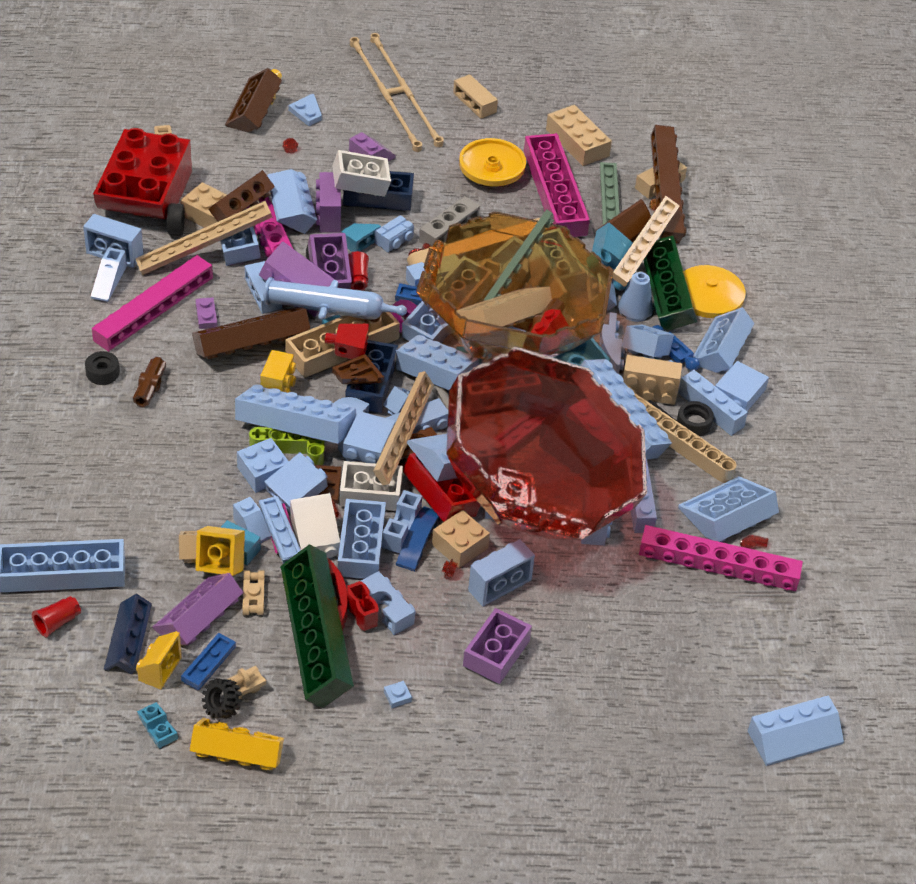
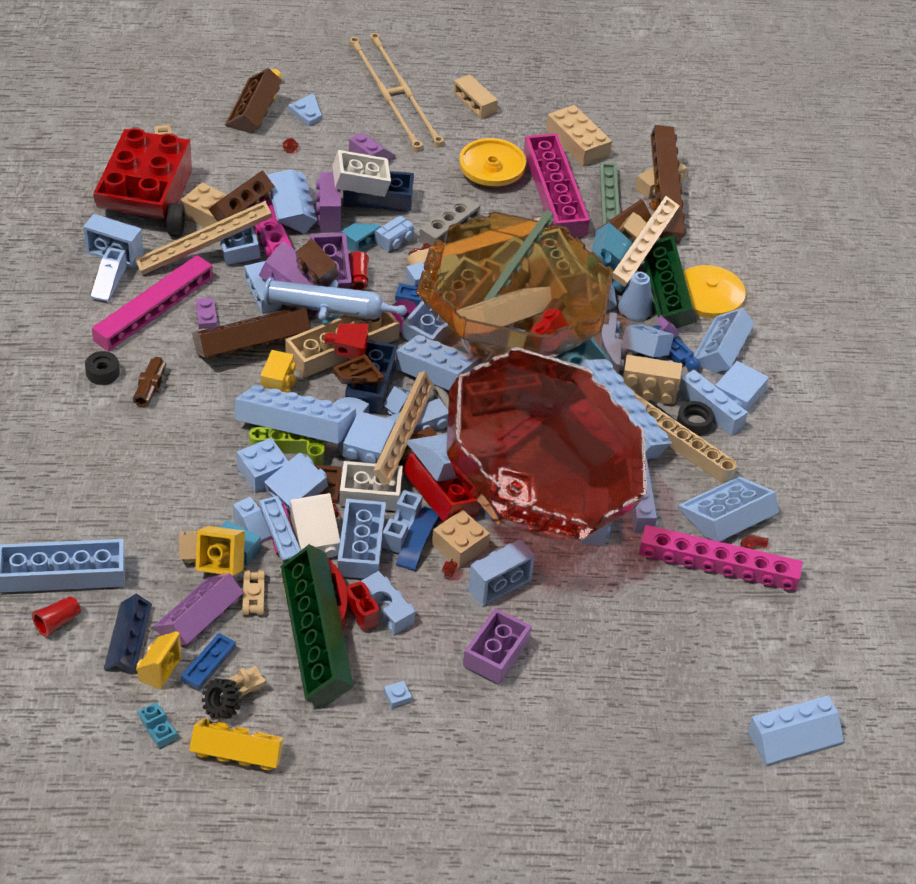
none -> reddish brown brick [295,238,338,286]
none -> tan brick [619,212,647,241]
none -> medium lavender plate [656,316,680,337]

